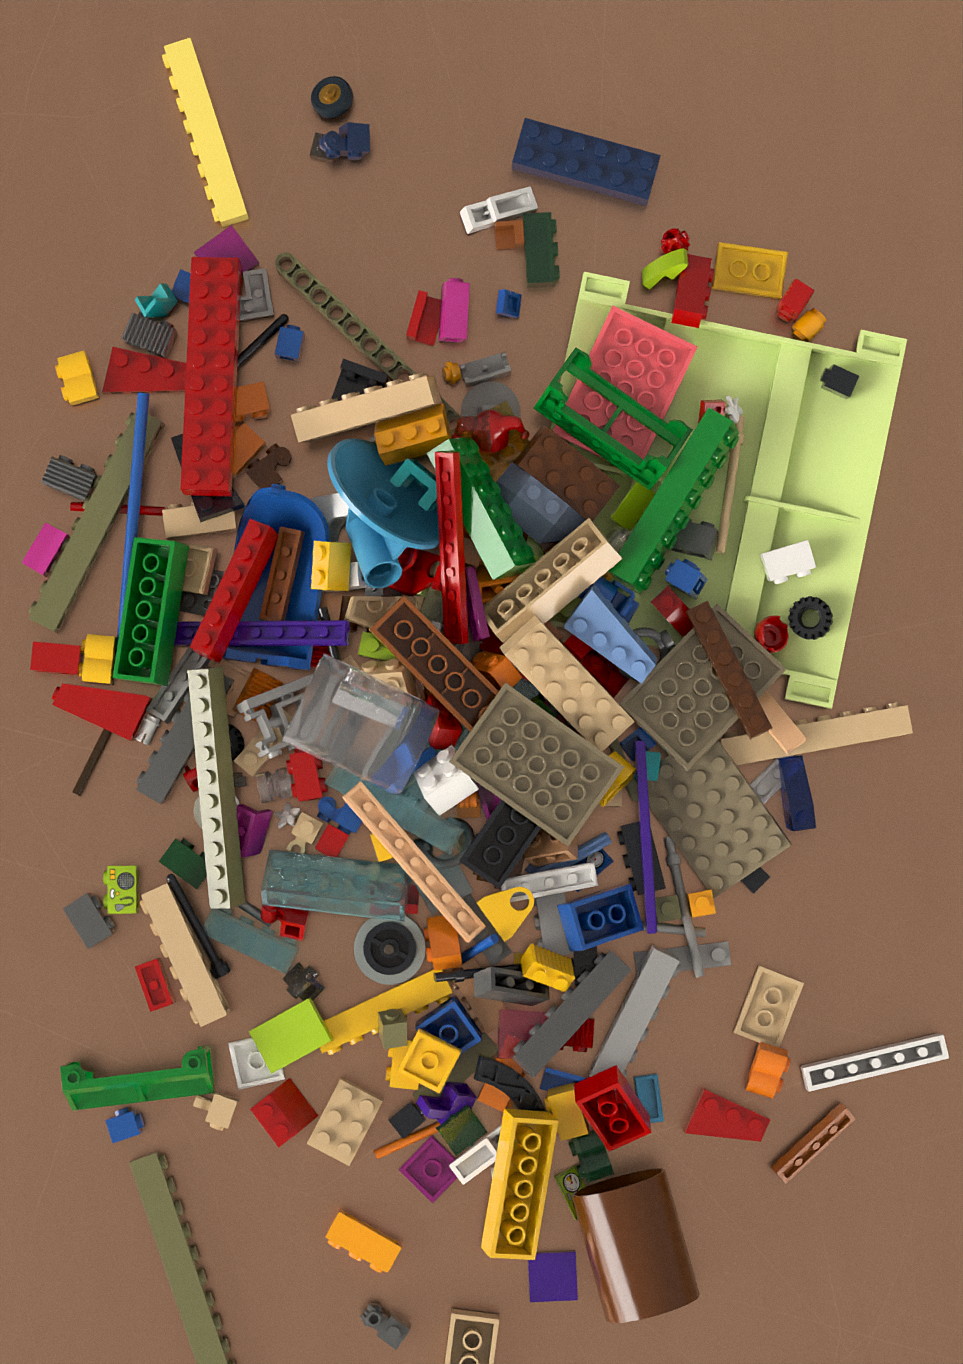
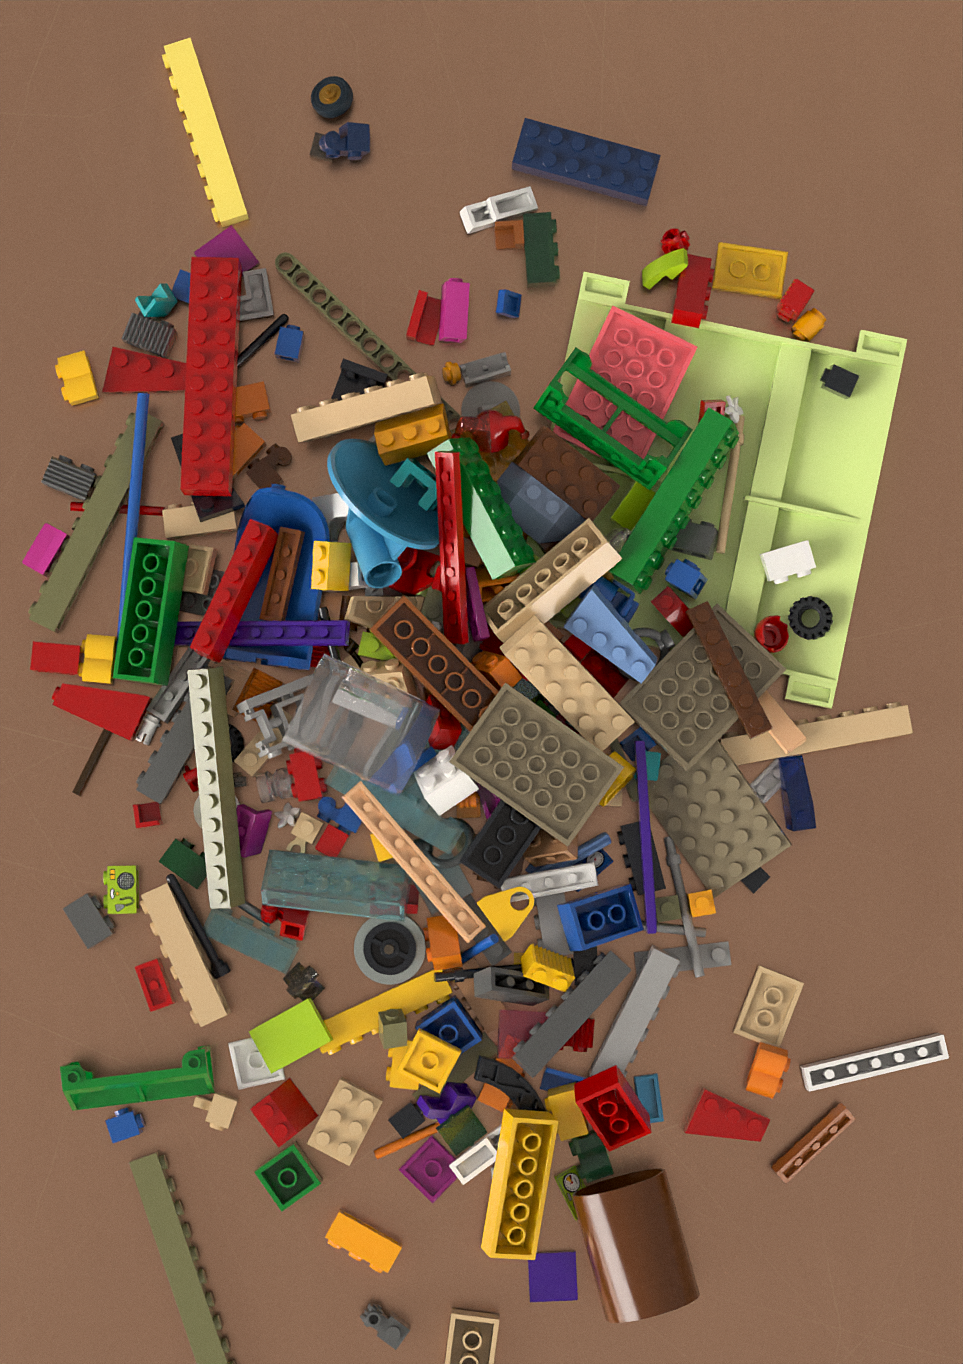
none -> red panel [133,802,163,829]
none -> green brick [254,1141,323,1212]
none -> dark brown hand [343,638,364,667]

